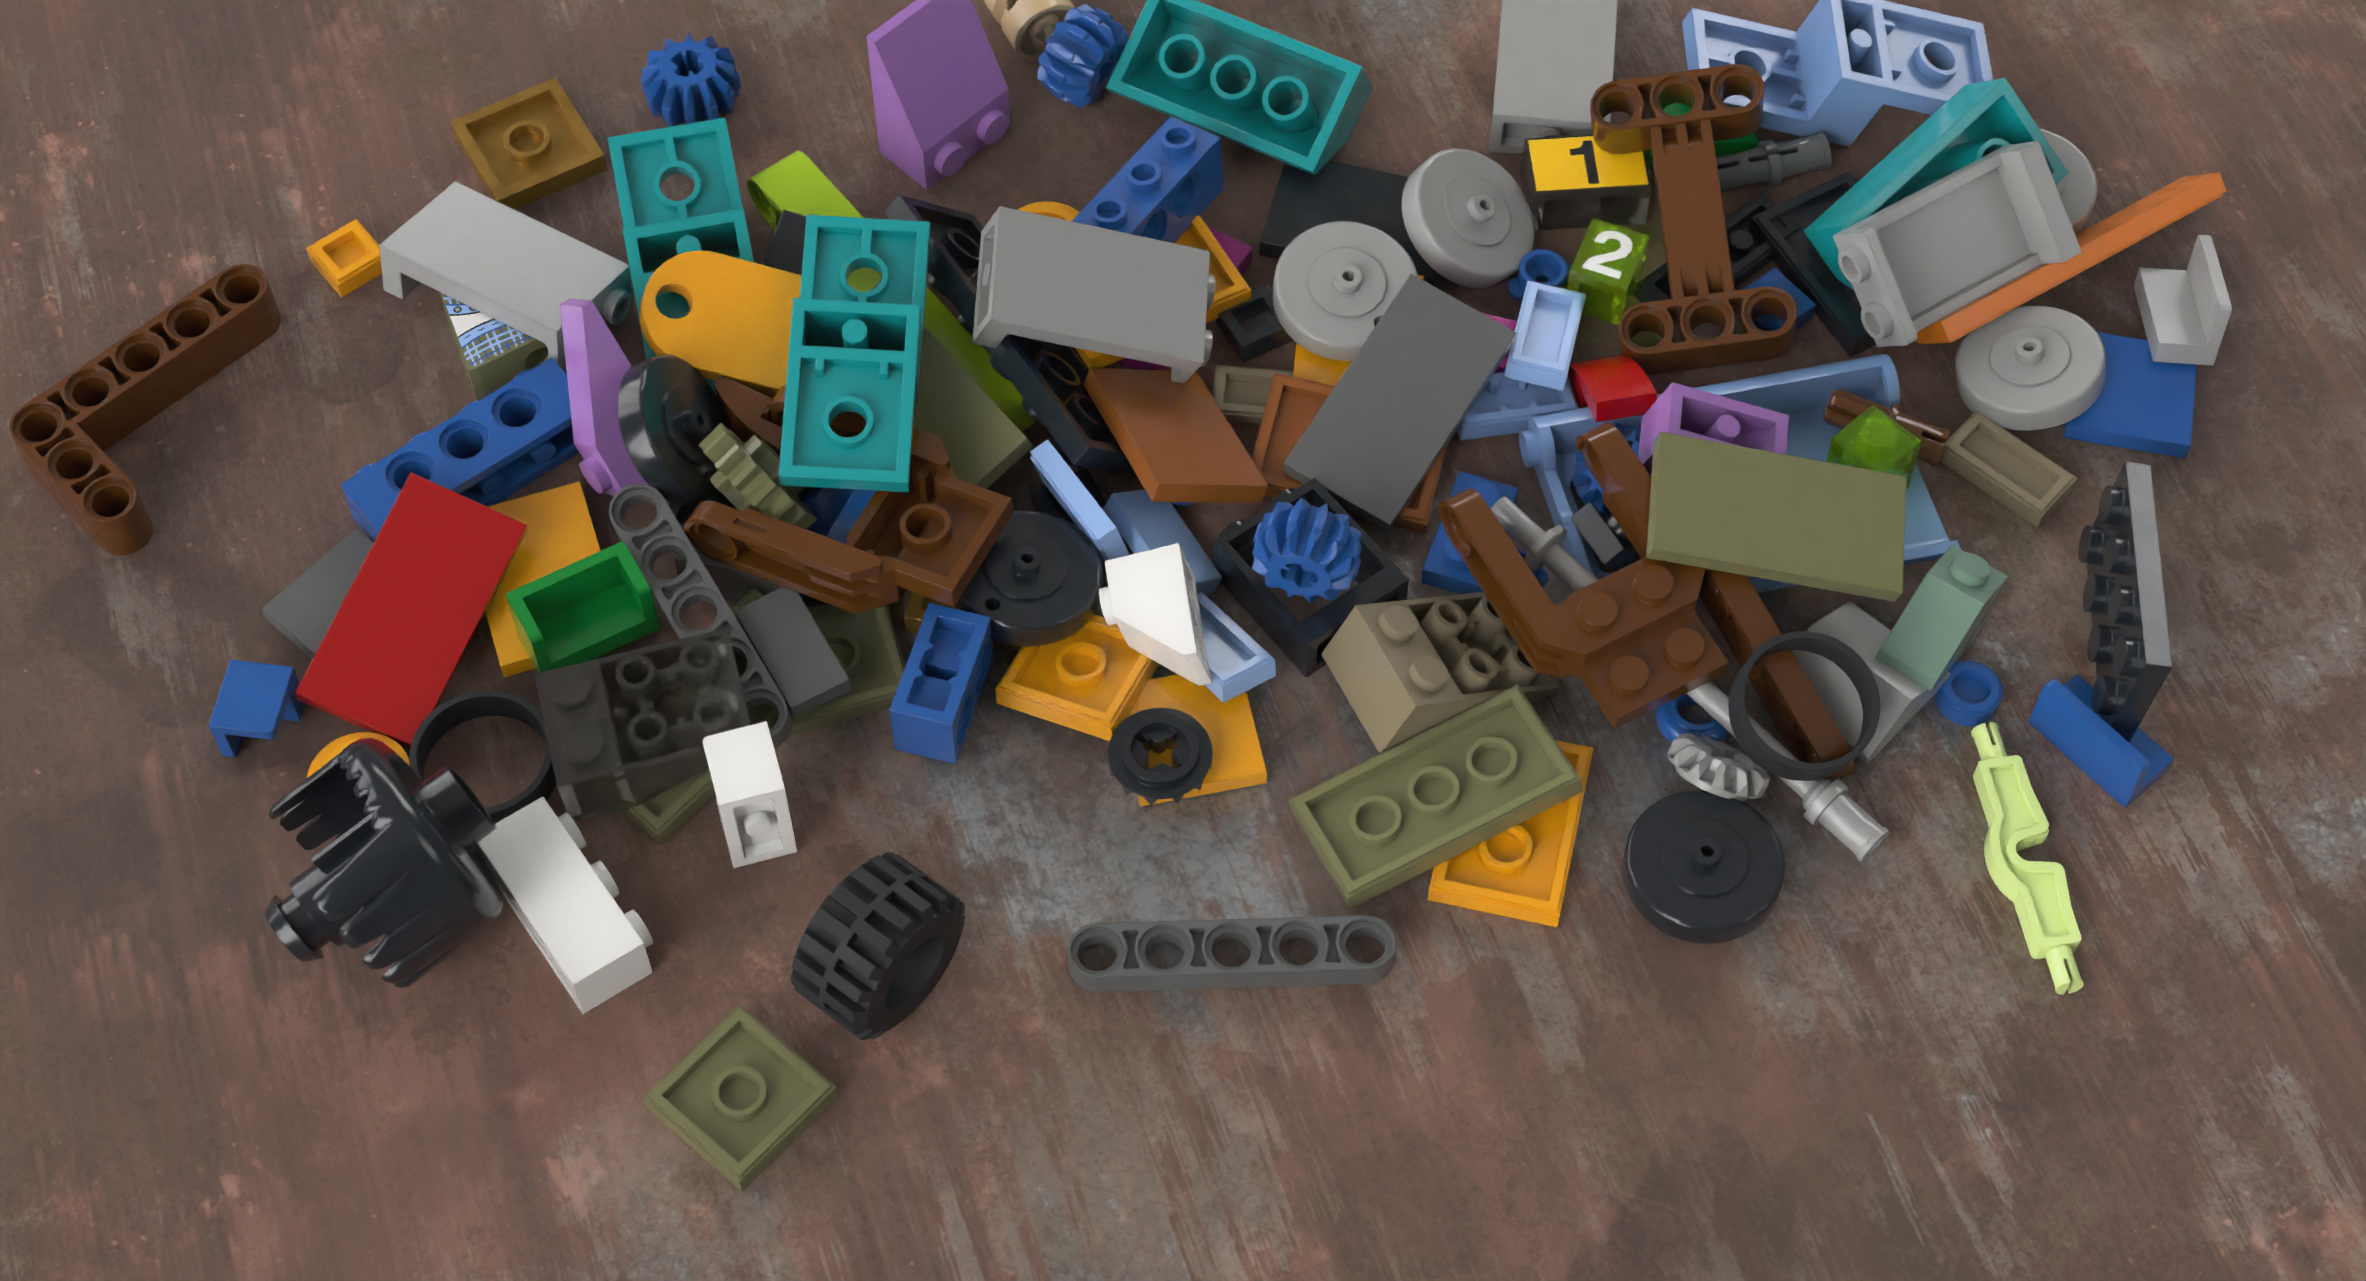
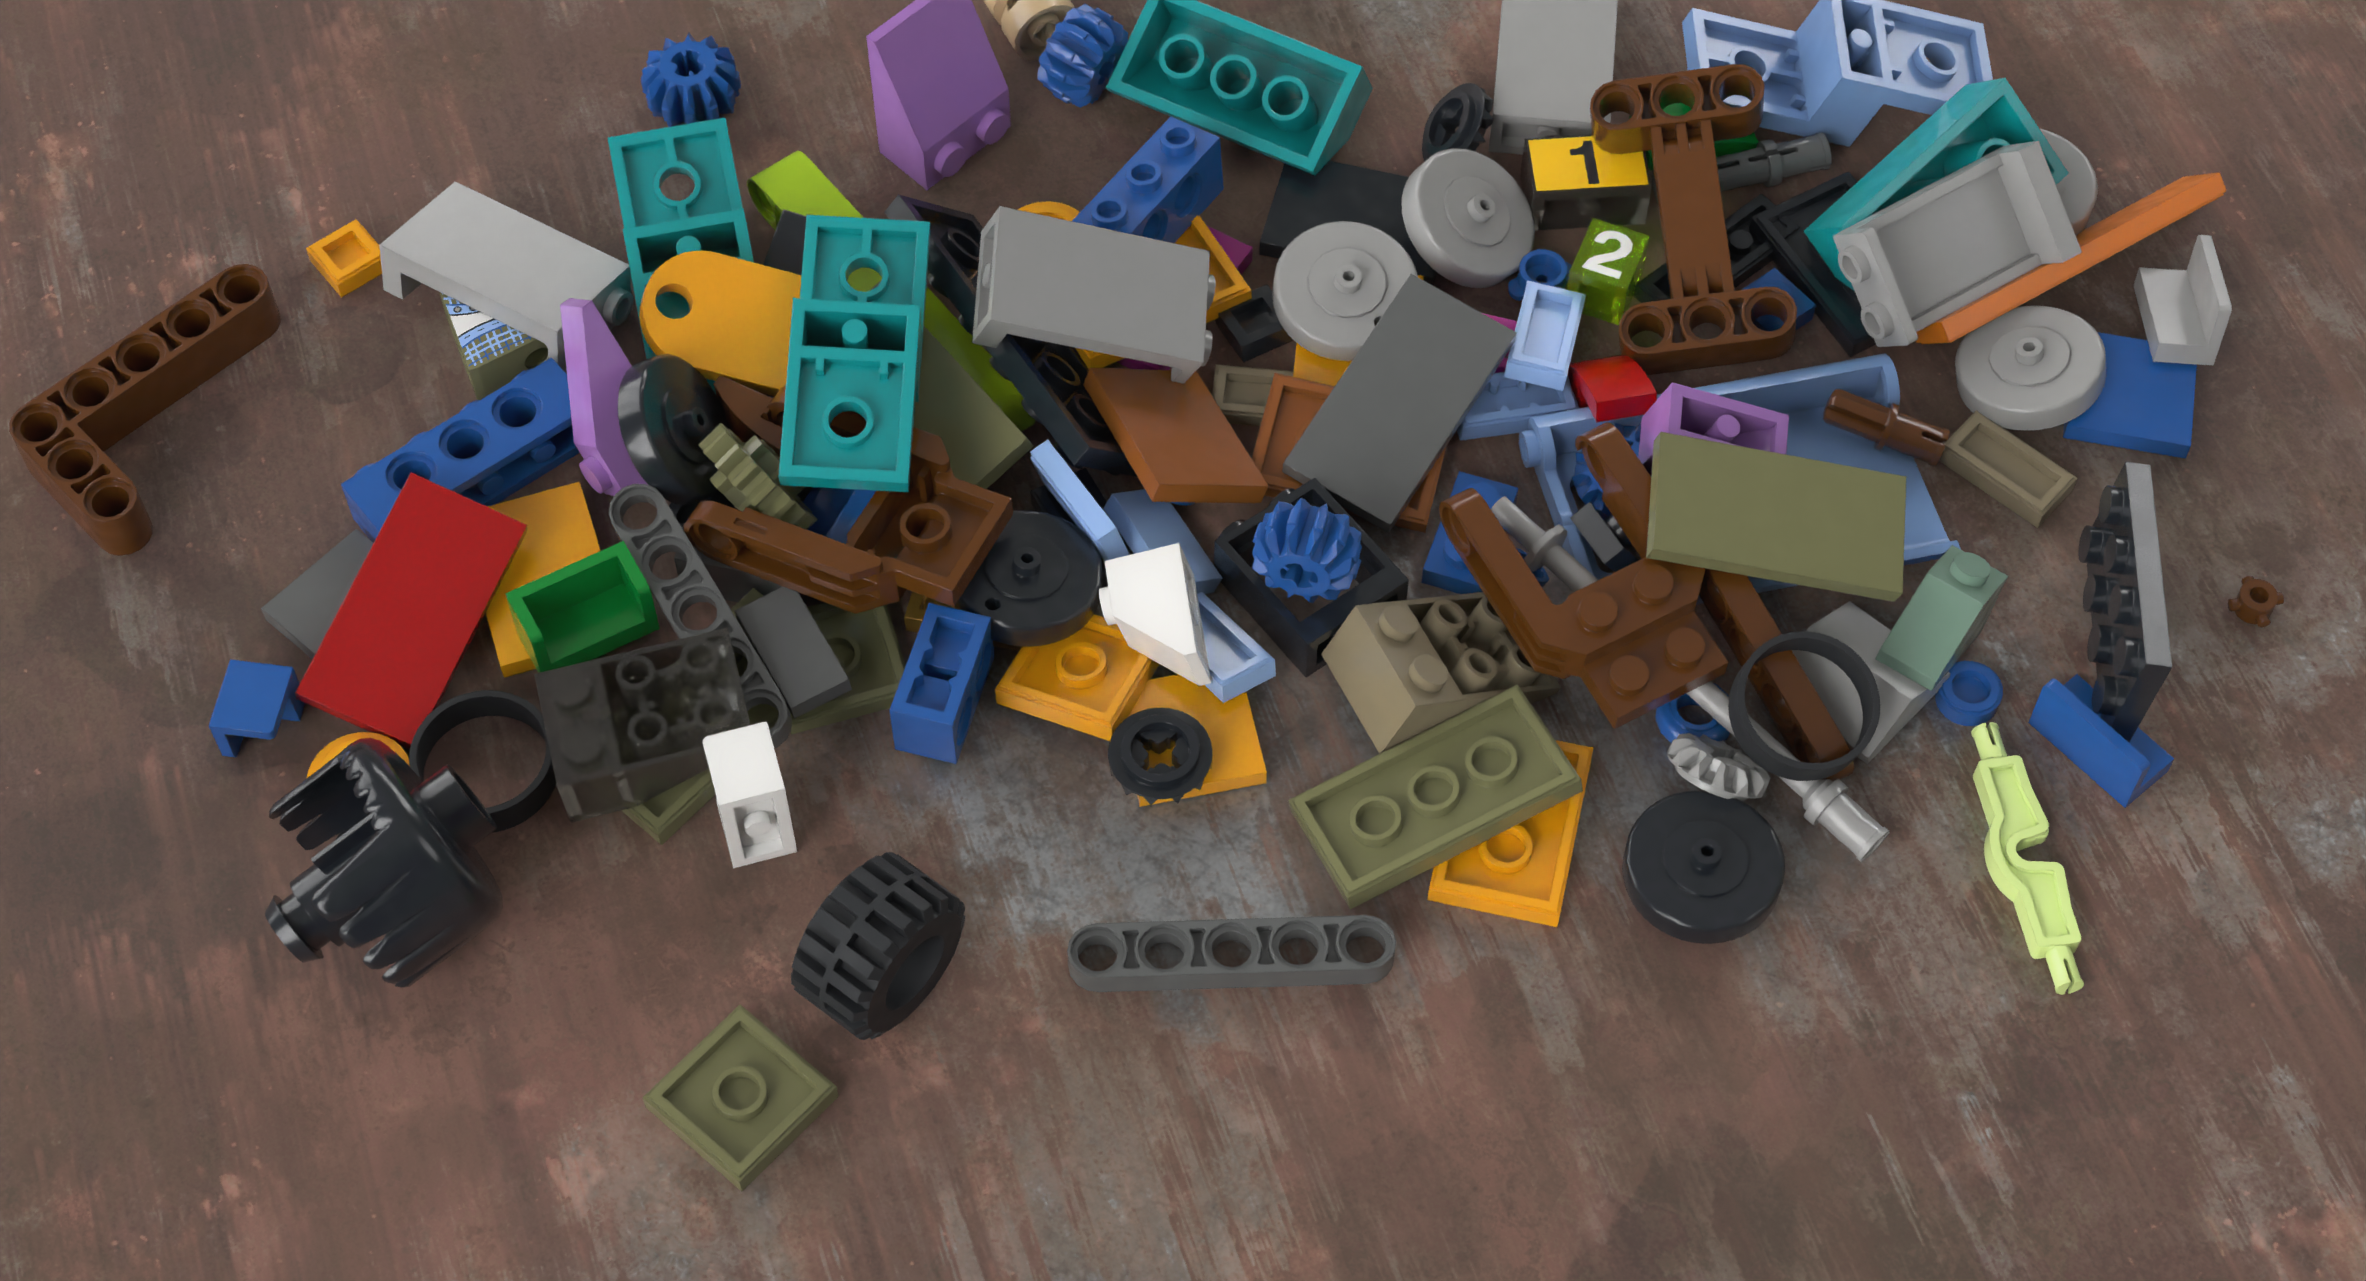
pearl gold tile [450,77,608,210] -> none
white brick [476,797,653,1014] -> none
clear neon green brick [1826,405,1921,490] -> none
none -> black gear [1422,83,1494,162]
none -> reddish brown piece [2228,576,2284,627]

